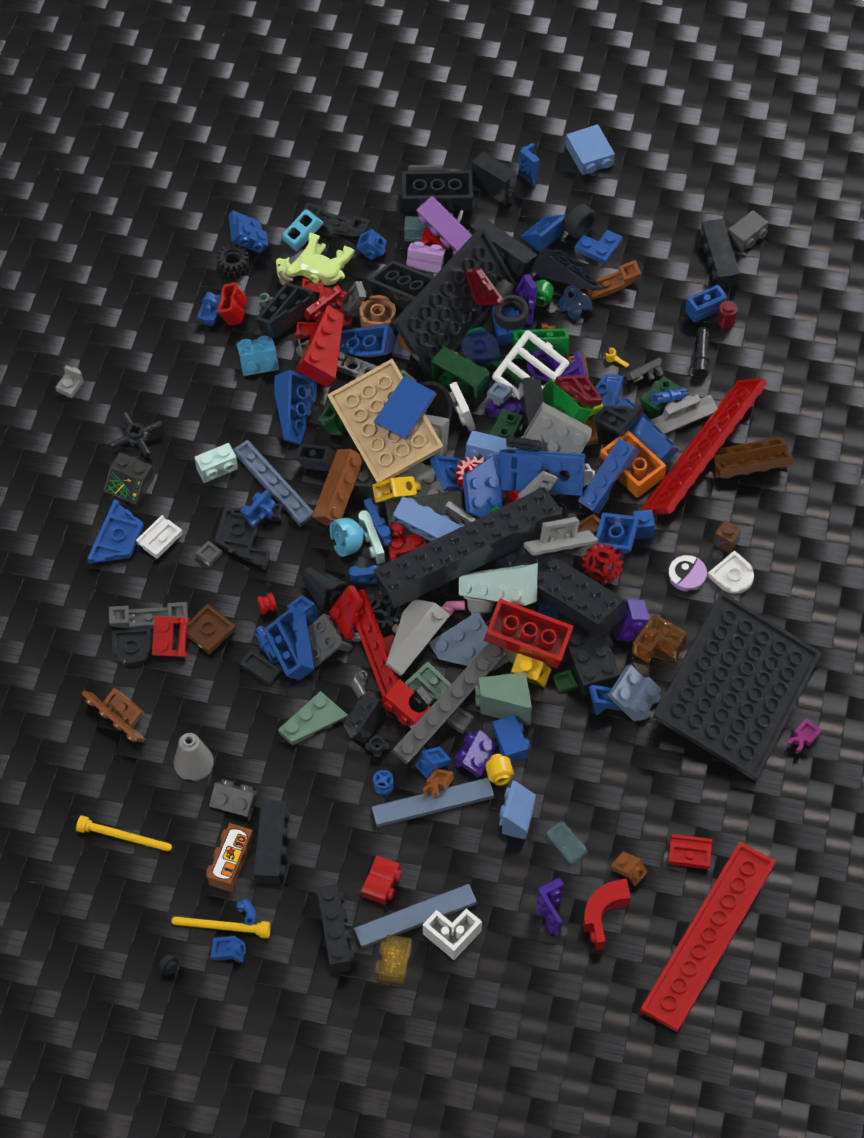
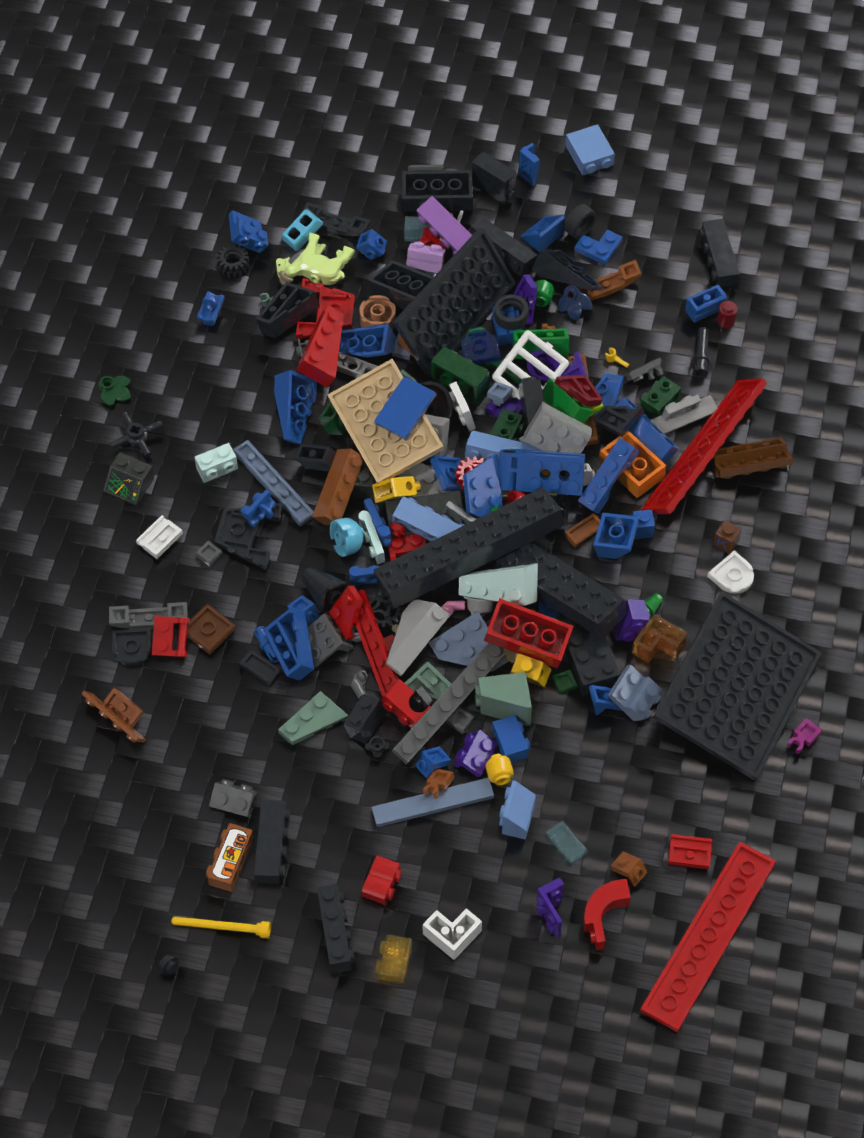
light grey bracket [56,365,83,398] -> none
yellow piece [76,815,172,851] -> none
blue wing [88,499,144,563] -> none
light grey cone [174,733,214,781] -> none
blue bracket [211,936,246,963] -> none
red brick [218,282,247,326] -> none
blue arm [236,899,257,925] -> none
dark azure bracket [237,336,279,376] -> none
red wheel [257,592,277,615] -> none
red wing [304,285,342,321] -> none
dark grey plate [341,281,366,316] -> none
sand blue tile [354,884,477,949] -> none
blue wheel [373,770,393,795] -> none
dark red wing [465,269,504,305] -> none
dark grey cone [494,279,514,306] -> none
black axle [506,436,542,452] -> none
light grey slope [518,471,557,498] -> none
light grey bracket [524,517,598,556] -> none
red gear [581,542,624,585] -> none
blue pin [651,387,687,405] -> none
tile [669,555,707,591] -> none
dark grey brick [728,210,768,252] -> none
none -> dark green plate [98,376,131,406]
none -> green cone [644,593,663,619]

